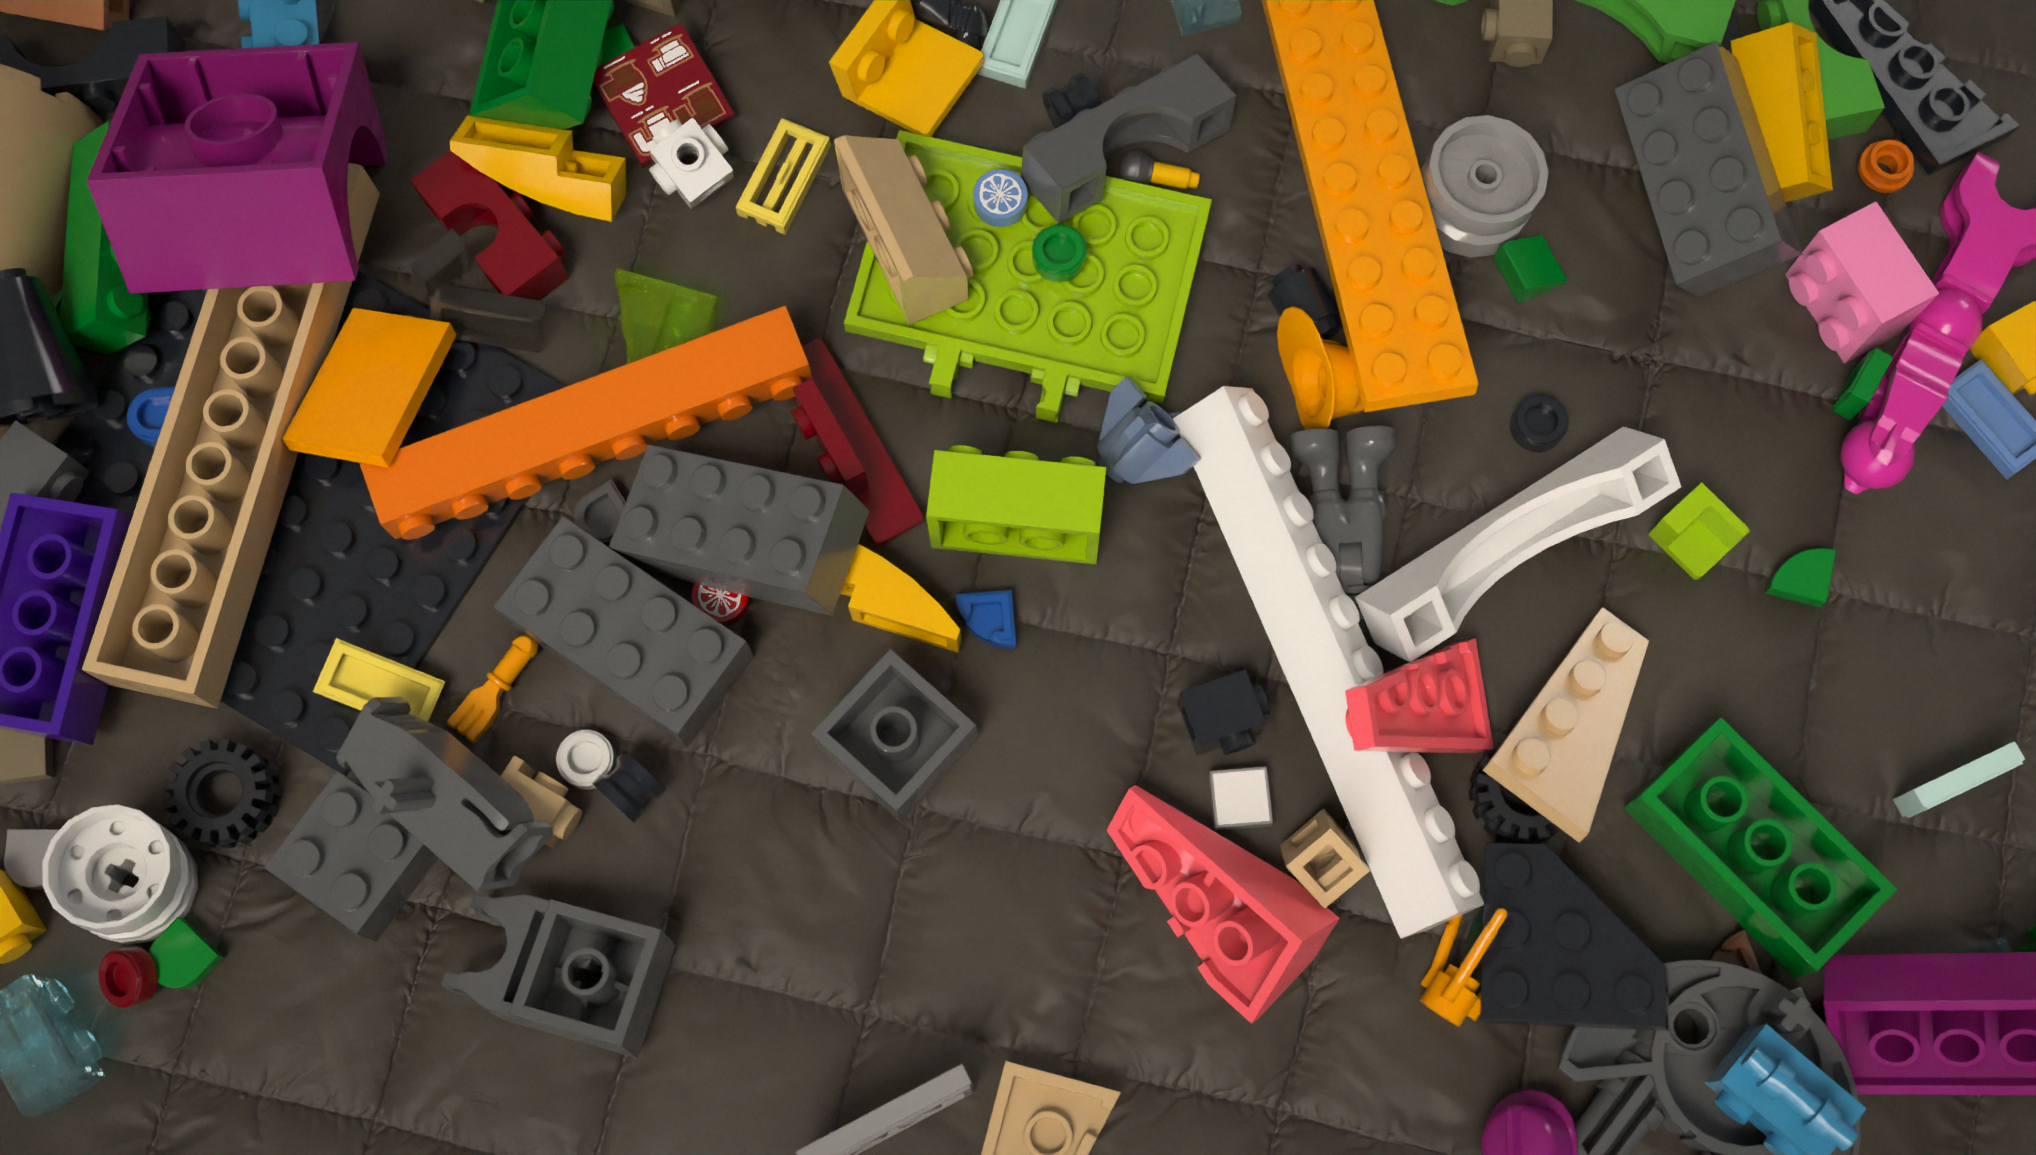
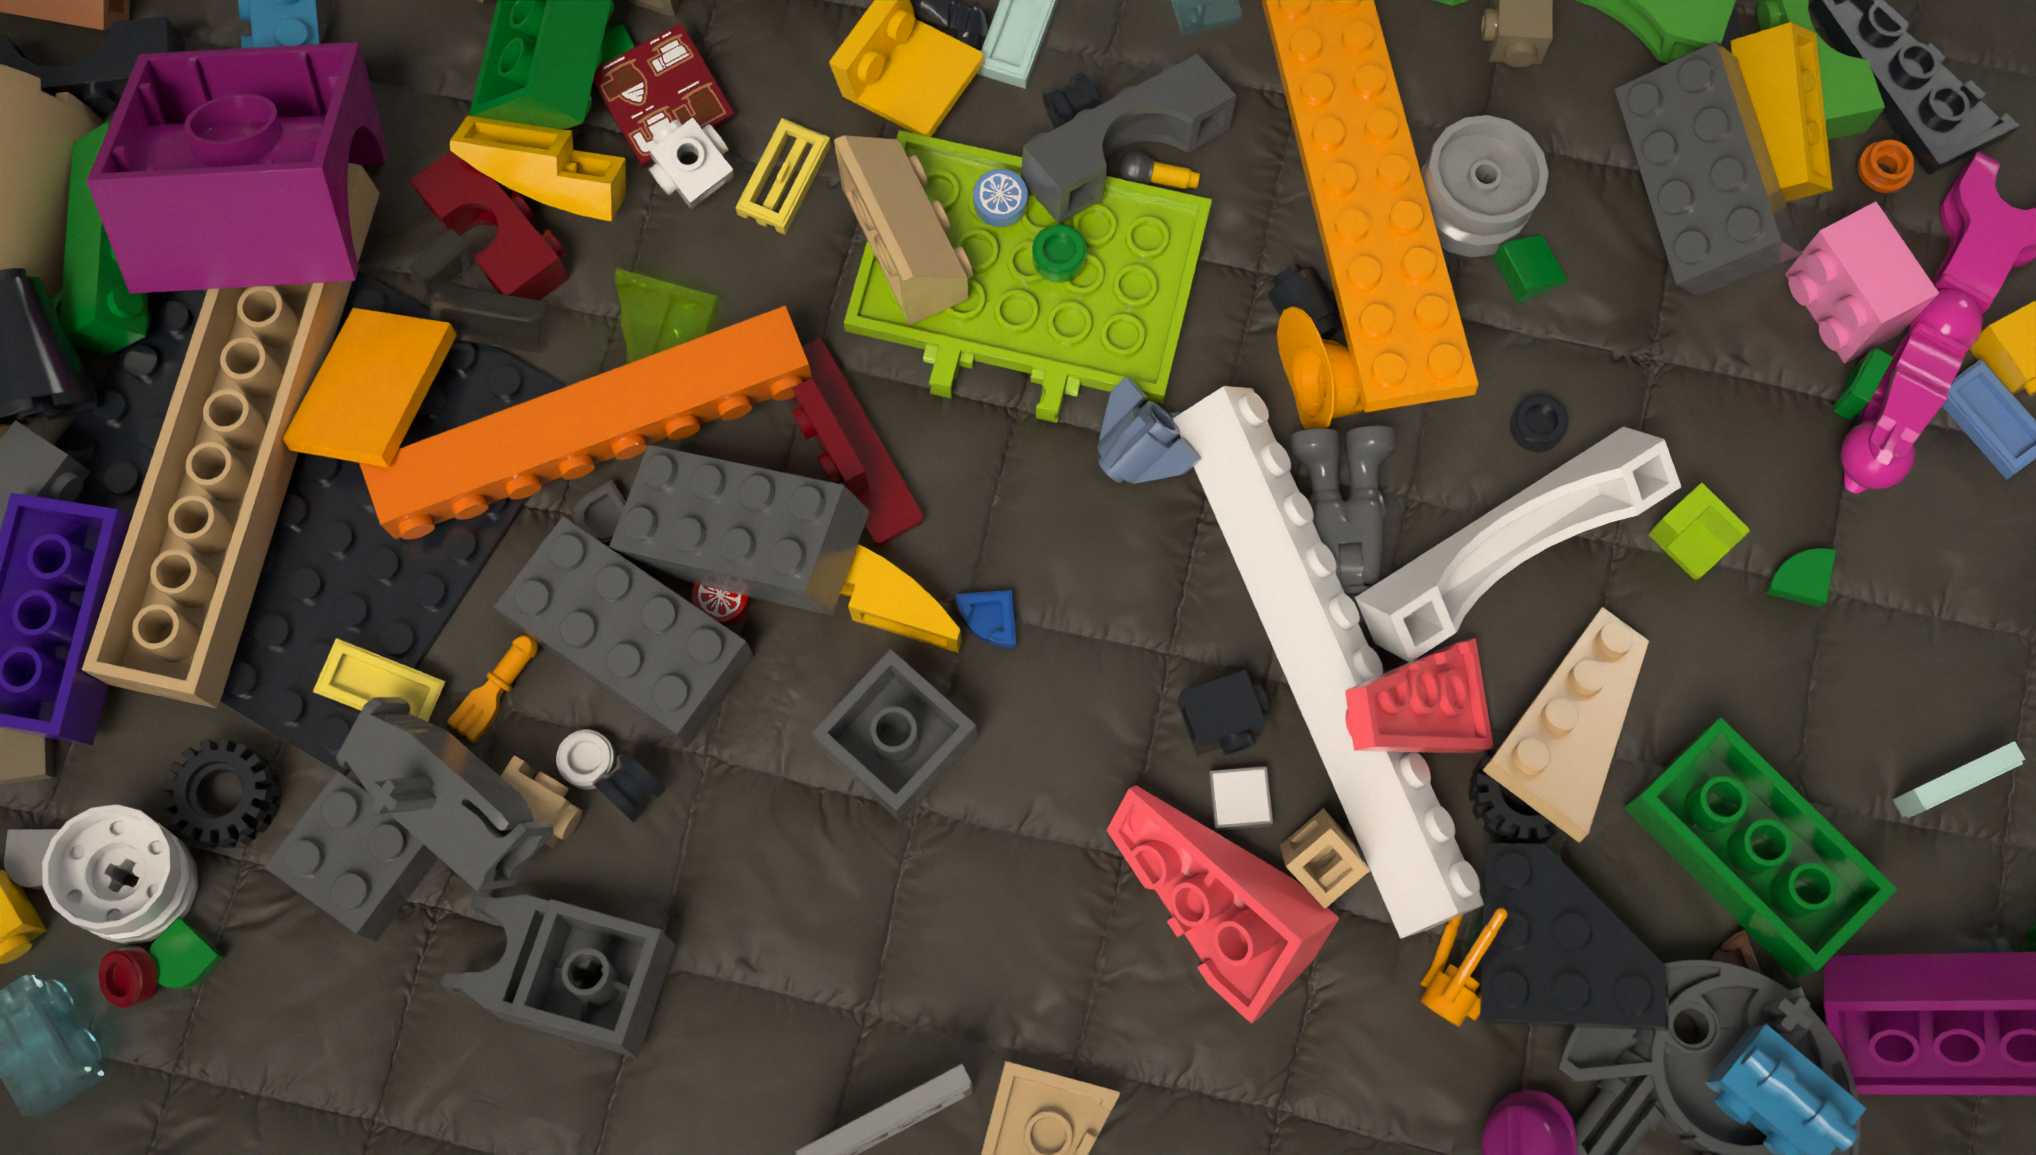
blue tile [127,386,176,447] -> none
lime brick [926,445,1106,564] -> none

